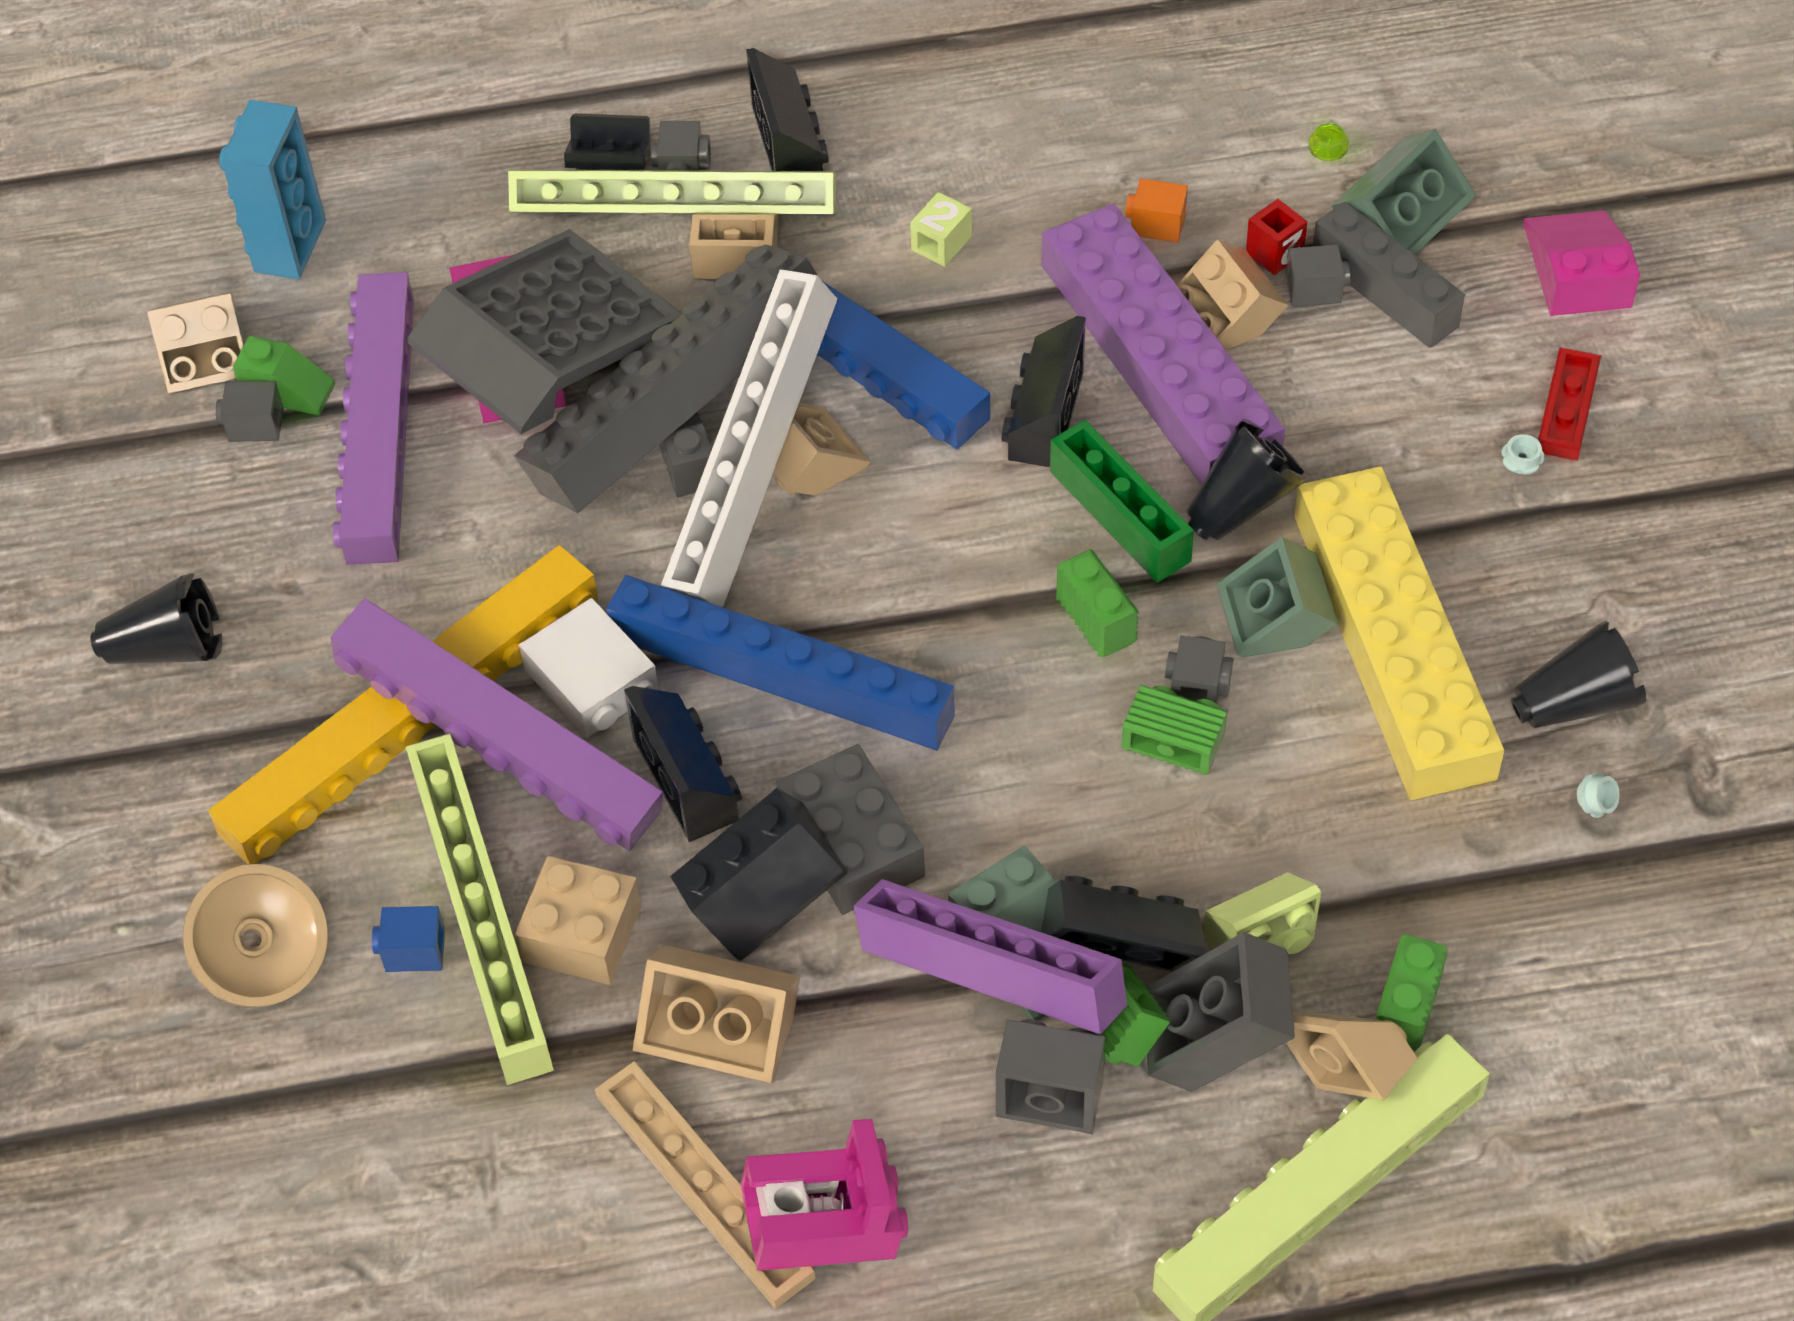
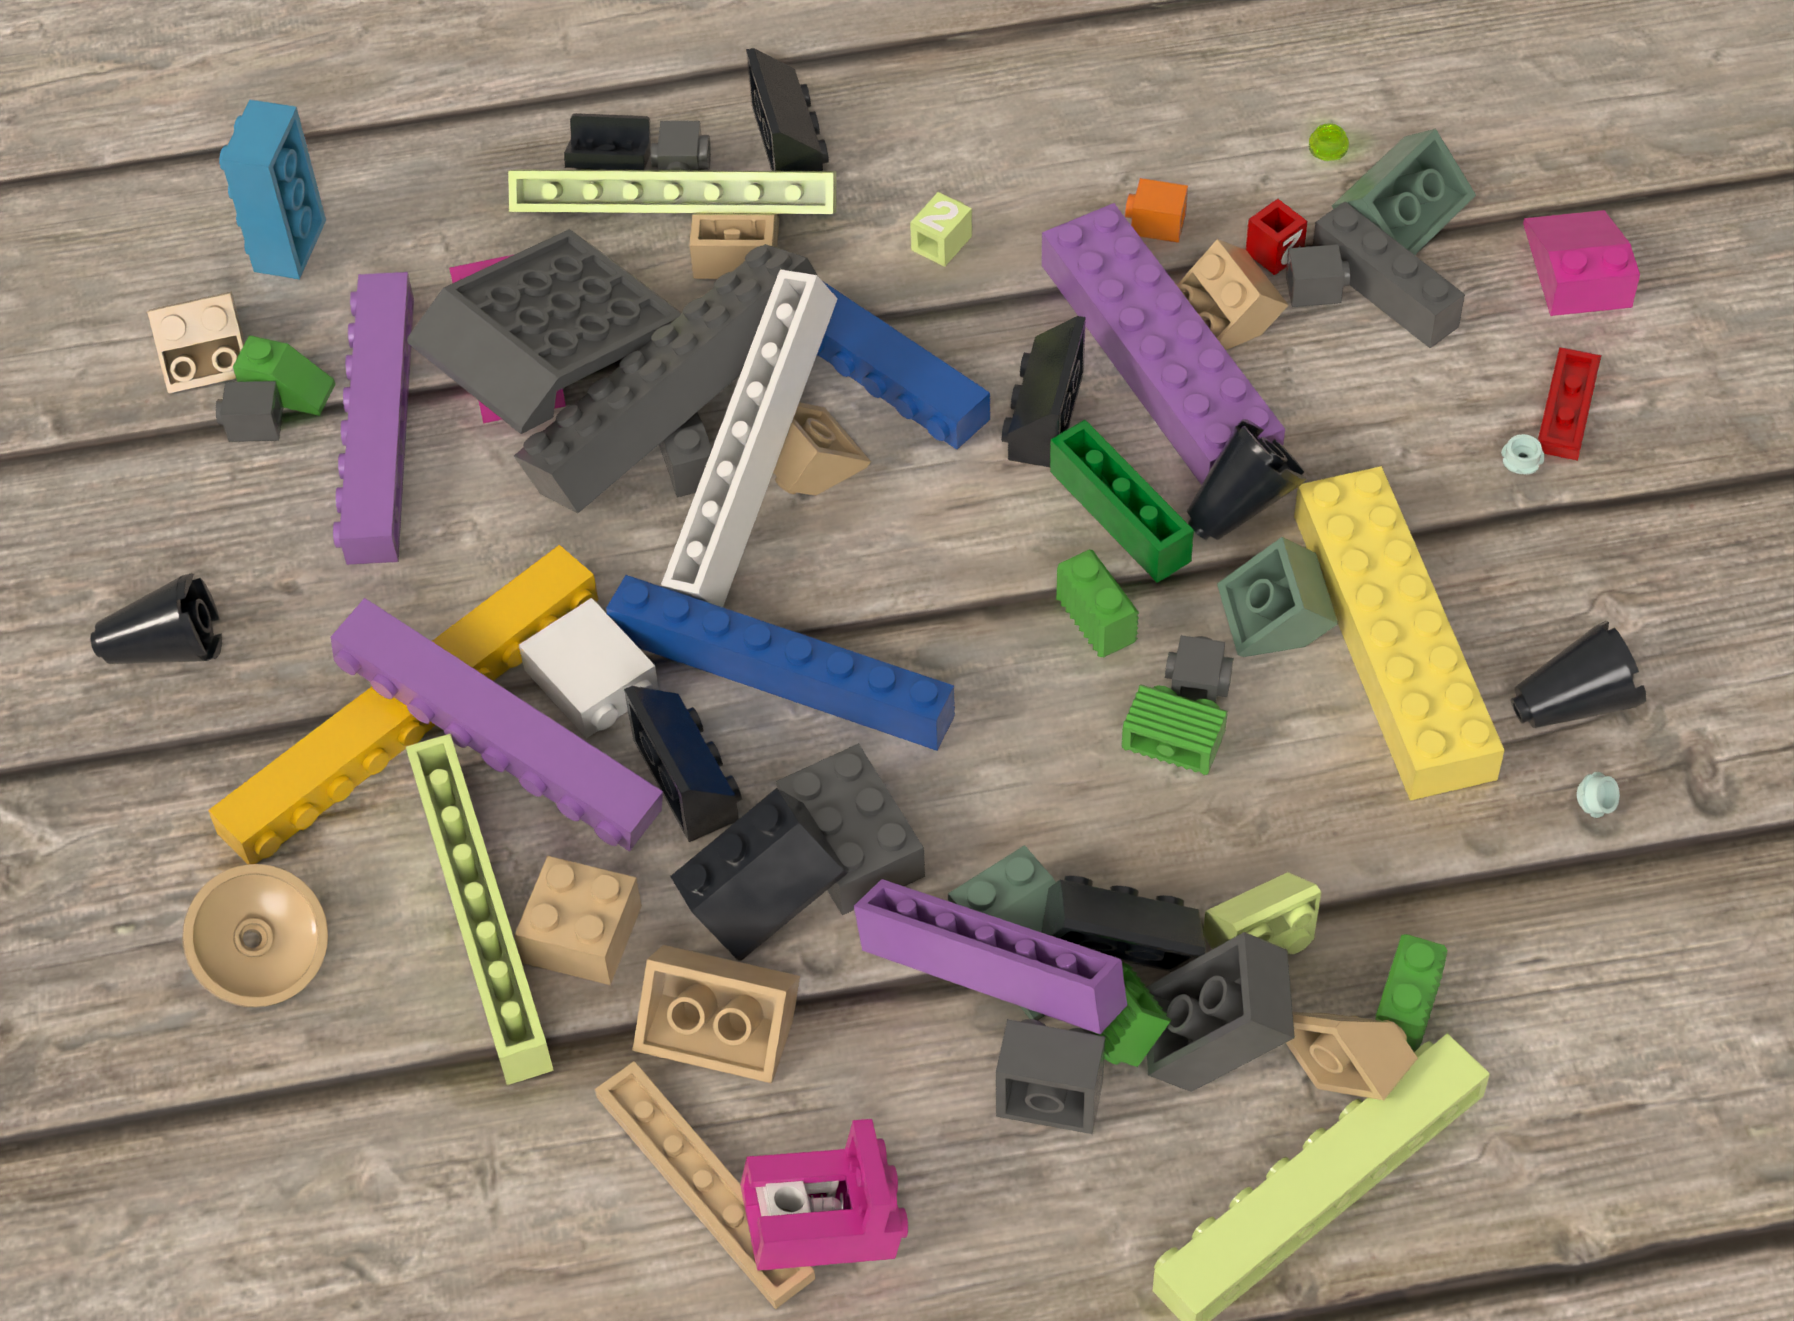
blue brick [372,906,445,972] -> none

